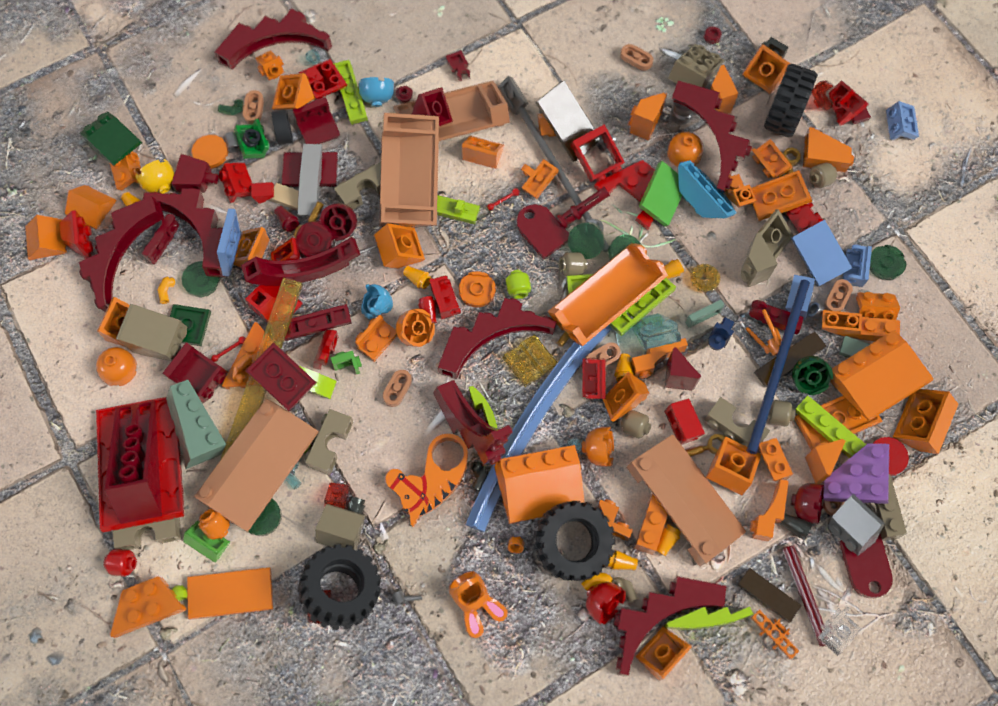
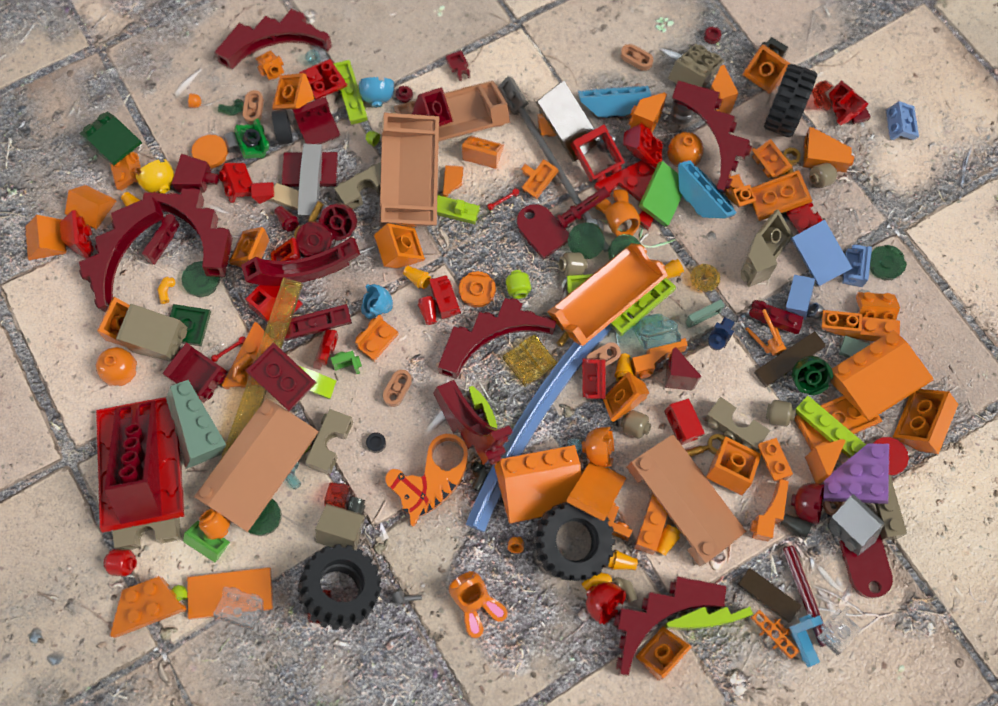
medium blue tile [217,208,241,276] -> none
orange cylinder [396,309,435,347] -> none
dark blue piece [747,279,810,454] -> none
nougat plate [824,279,853,312] -> none
none -> orange hinge [188,93,202,108]
none -> clear bracket [213,587,263,631]
none -> lime hinge [365,130,381,146]
none -> black tile [366,432,386,453]
none -> orange tile [443,165,464,197]
none -> orange tile [566,462,626,521]
none -> dark azure wedge [578,86,651,118]
none -> orange piece [590,189,640,240]
none -> red slope [623,123,663,169]
none -> dark azure bracket [790,614,823,668]

